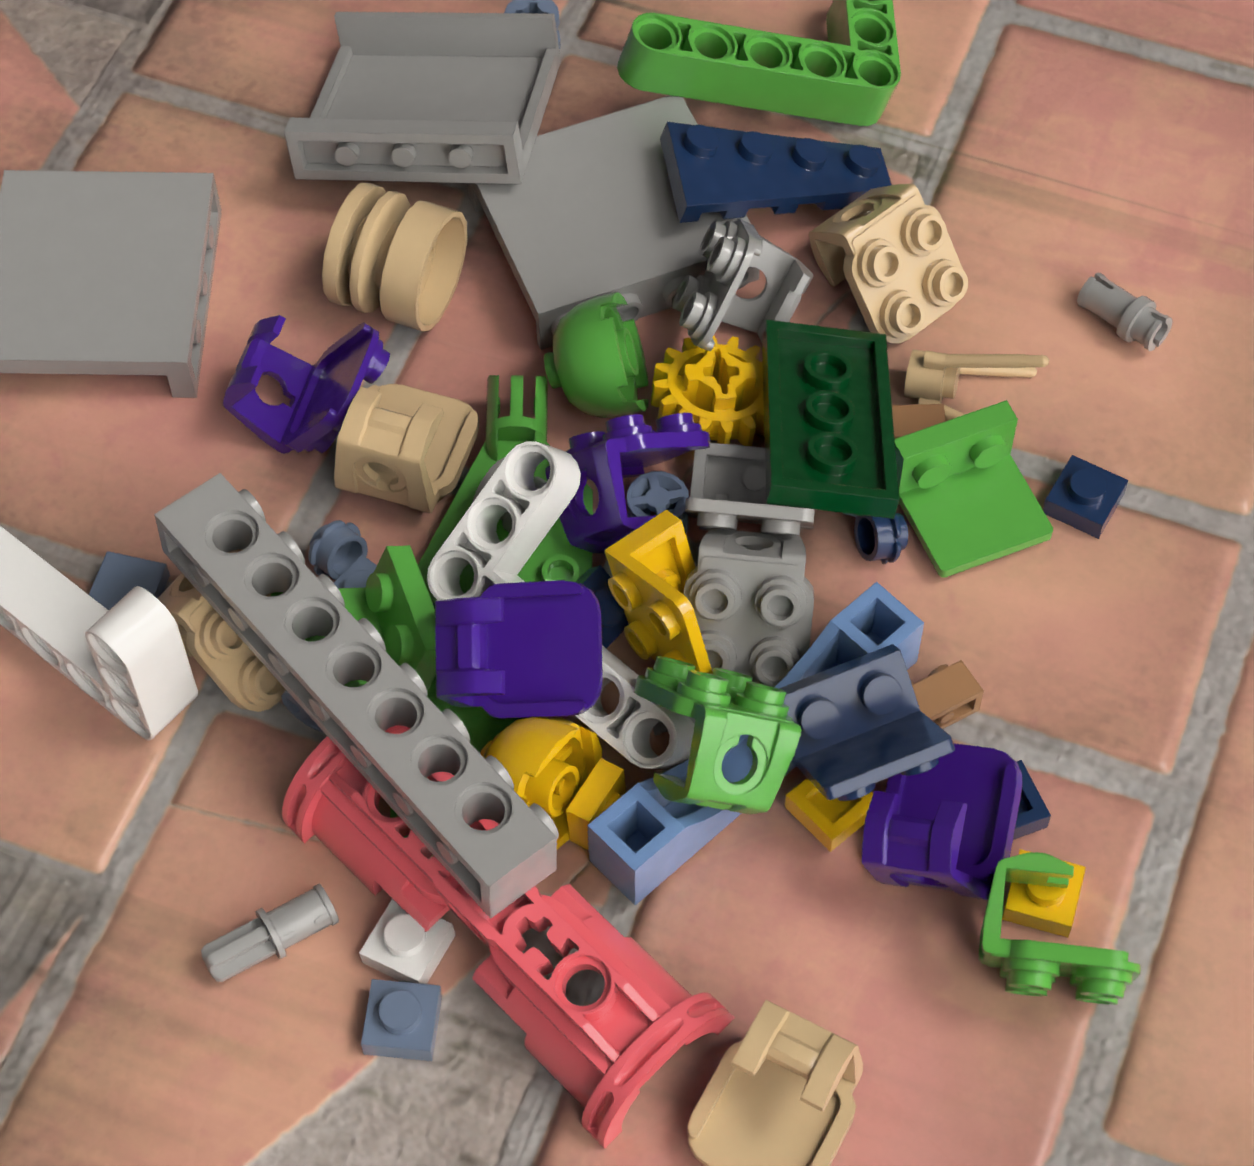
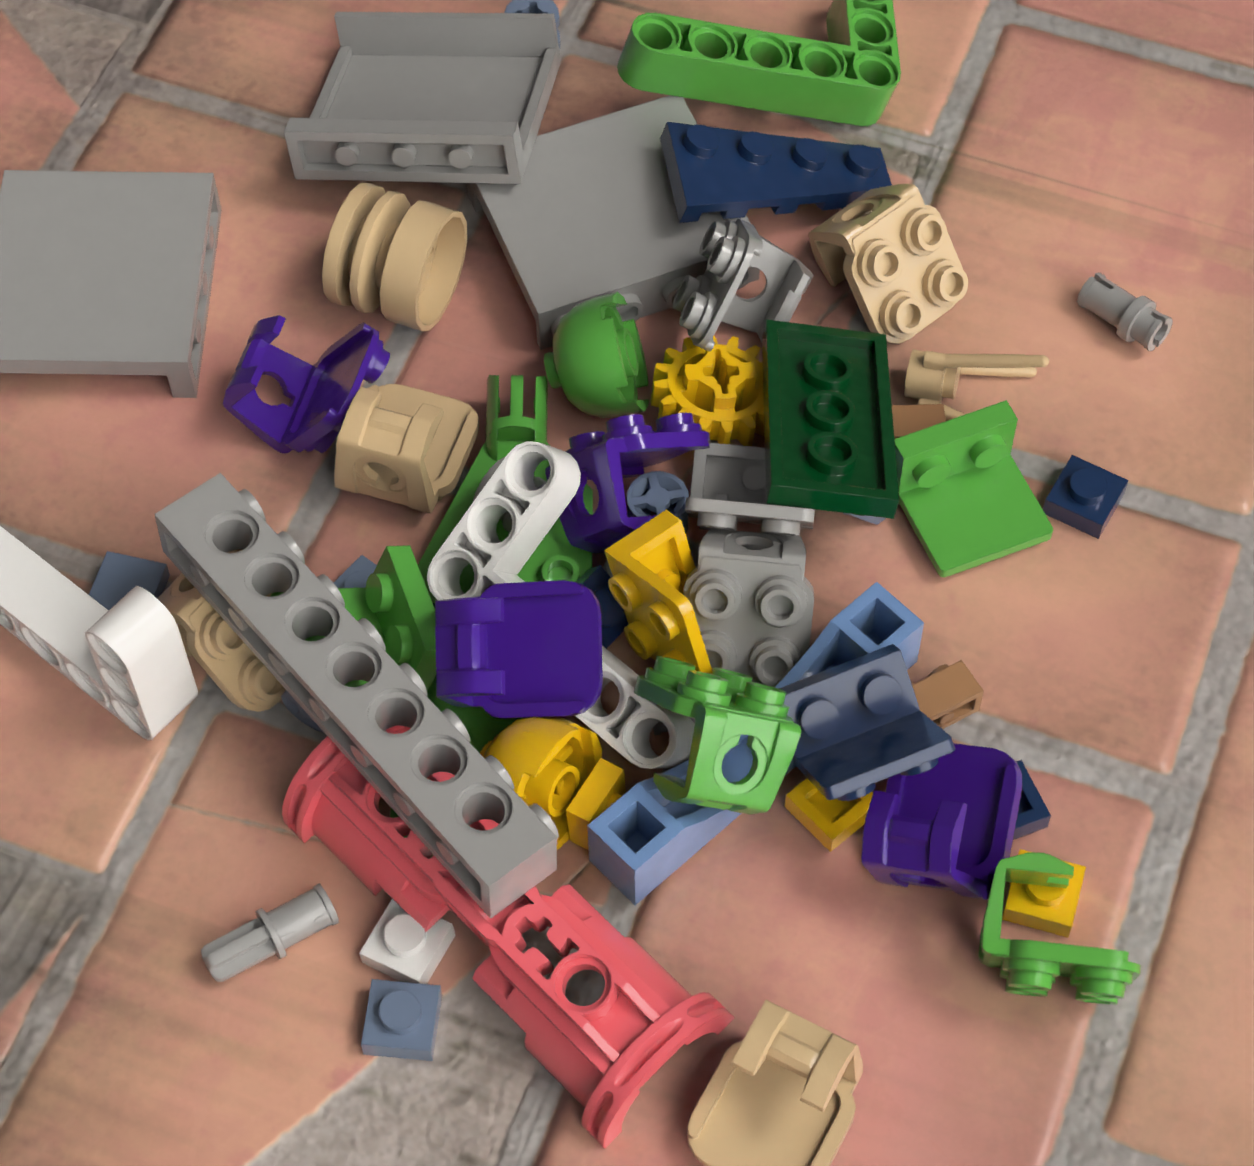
sand blue plate [308,520,368,580] -> none
dark blue plate [854,513,908,564] -> none

